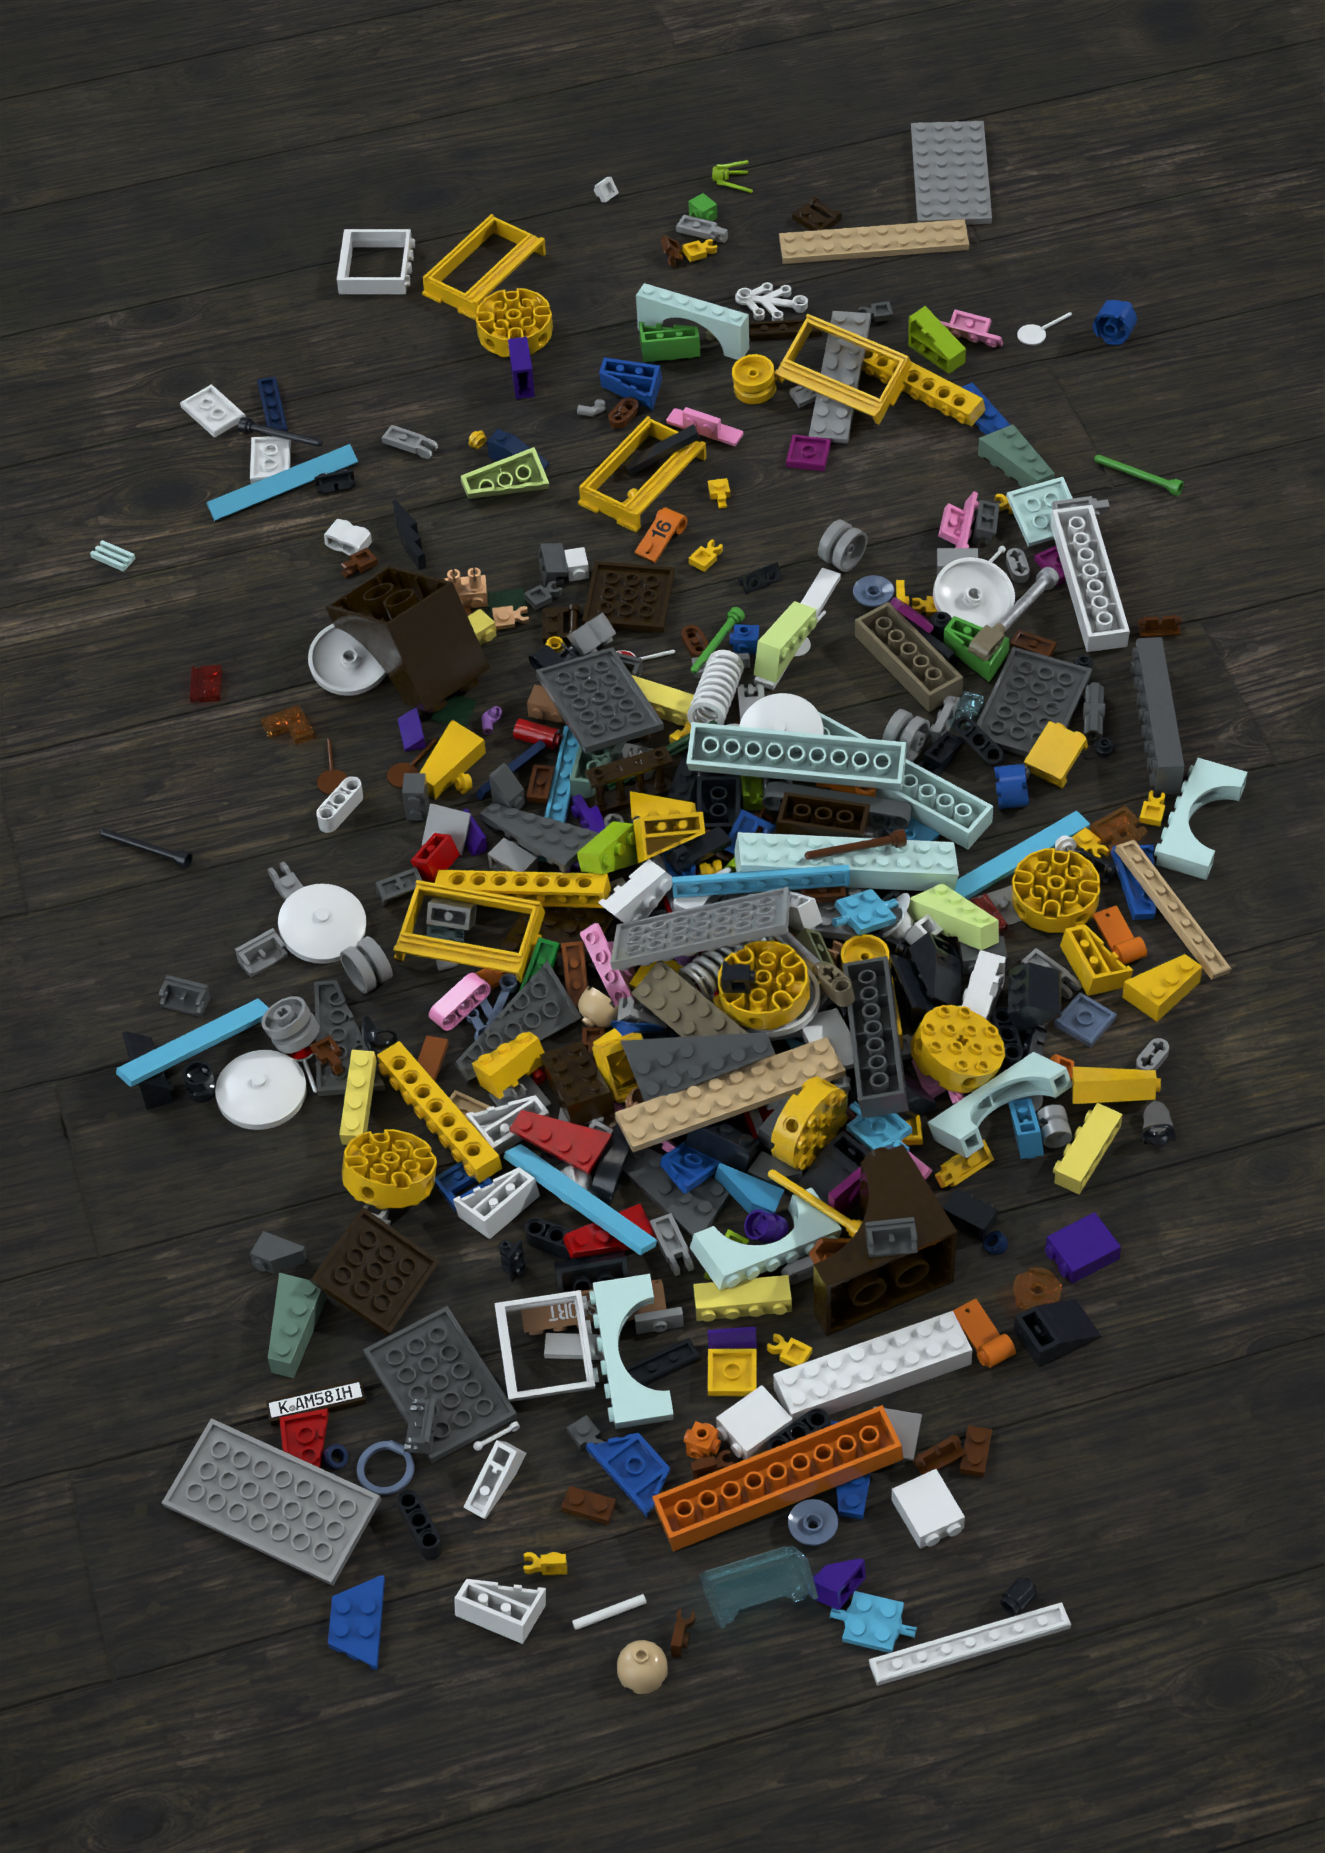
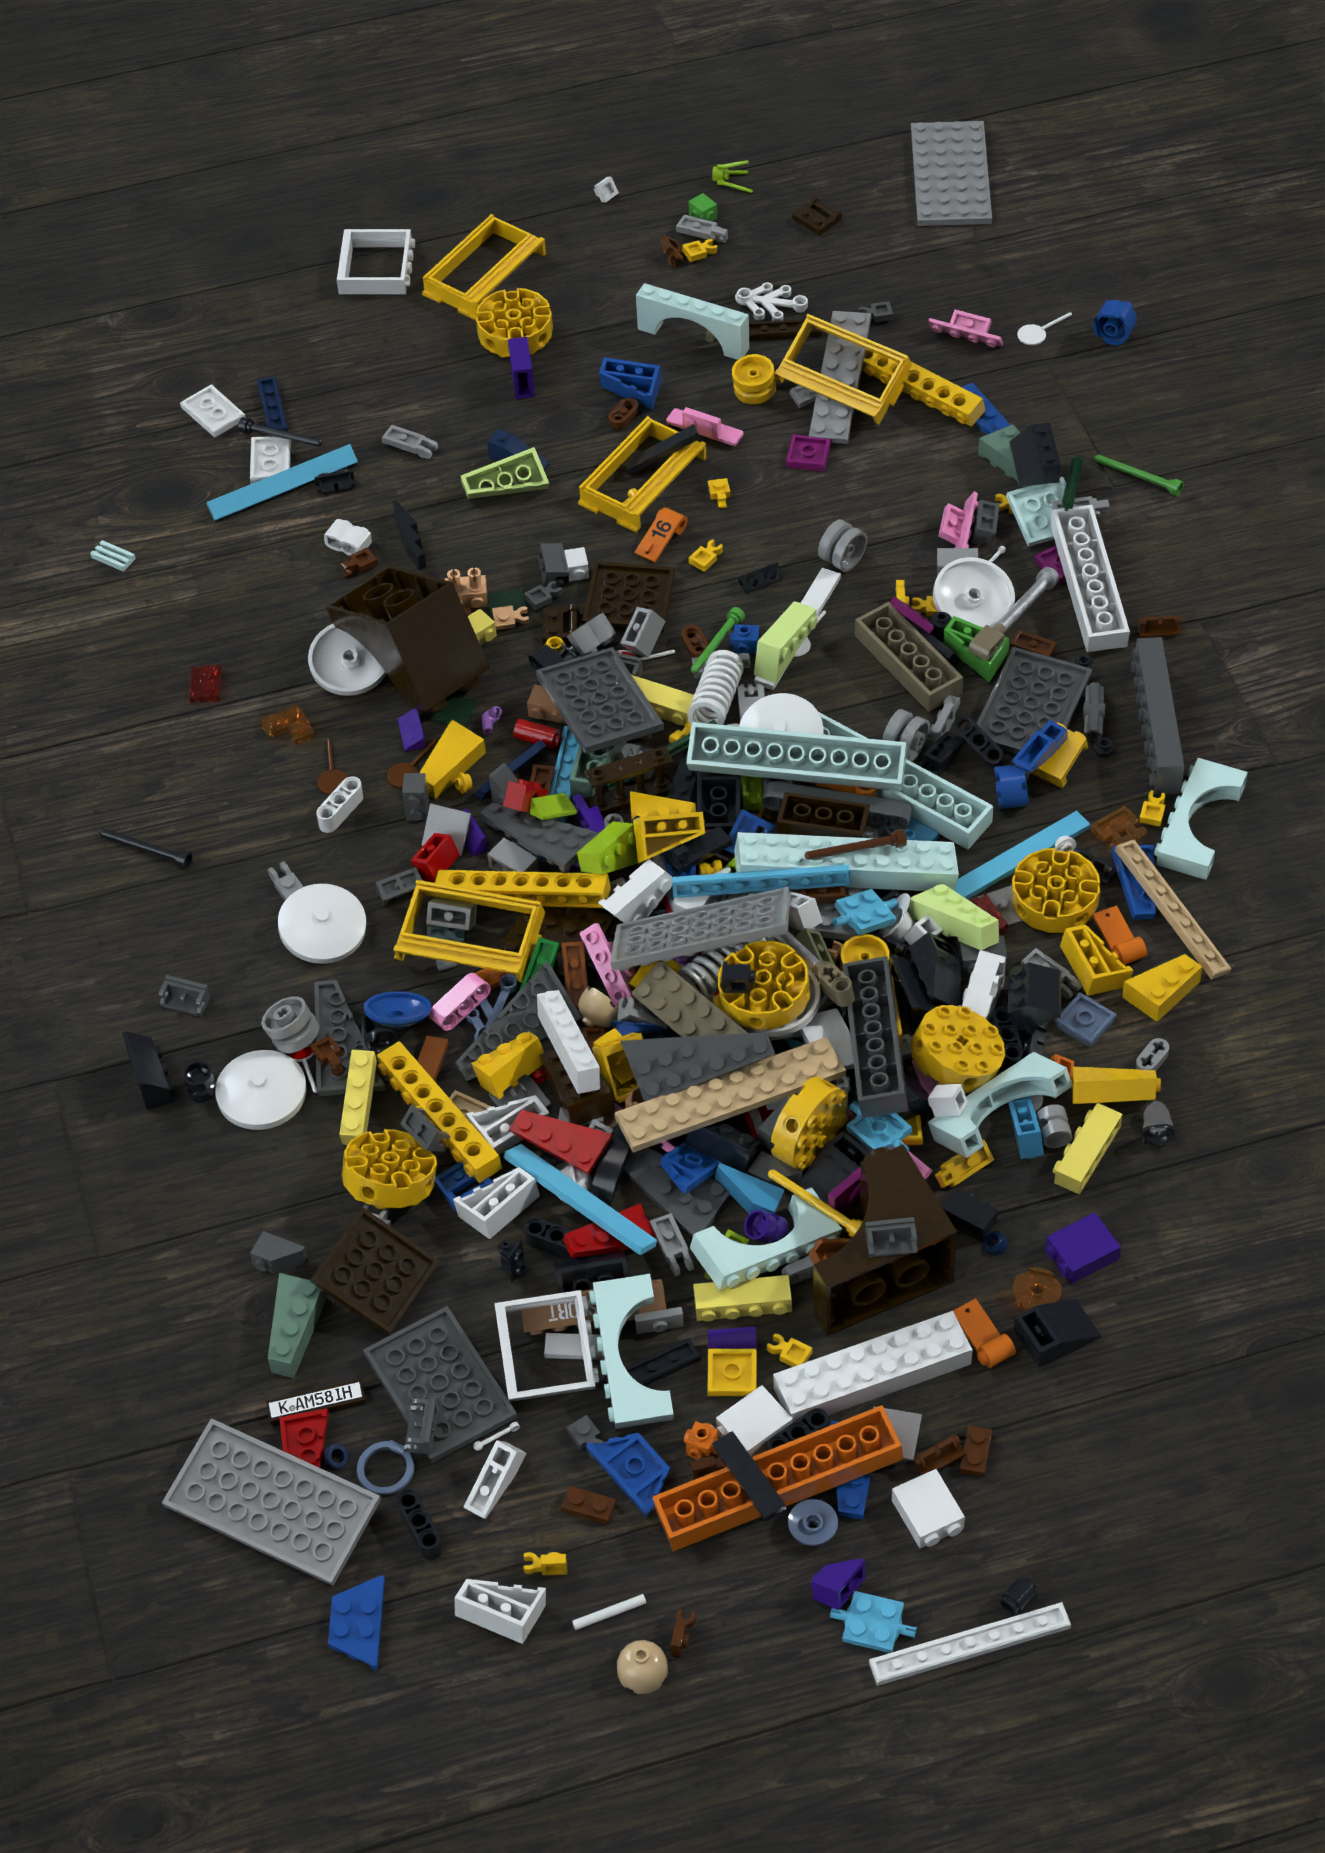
medium azure tile [116,999,269,1087] -> none
light grey hinge [235,928,288,978] -> none
light grey wheel [340,937,393,994] -> none
yellow plate [469,430,487,449] -> none
light grey arm [577,399,606,417] -> none
bright green wedge [639,322,700,362] -> none
clear light blue windscreen [699,1546,818,1629] -> none
tan plate [779,219,969,264] -> none
sand blue dish [853,575,894,607] -> none
lime wedge [908,306,966,374] -> none
clear light blue plate [956,691,984,726] -> none
light grey beam [1006,548,1030,583] -> none
yellow plate [1071,827,1109,859] -> none
none -> blue dish [364,992,431,1029]
none -> dark grey hinge [401,1105,450,1152]
none -> red brick [503,779,548,813]
none -> lime slope [530,793,577,820]
none -> white brick [537,990,600,1094]
none -> light grey brick [620,607,666,658]
none -> black tile [712,1431,786,1522]
none -> white brick [928,1084,968,1117]
none -> black slope [1009,423,1061,486]
none -> blue slope [1012,720,1068,773]
none -> dark green axle [1061,455,1083,511]

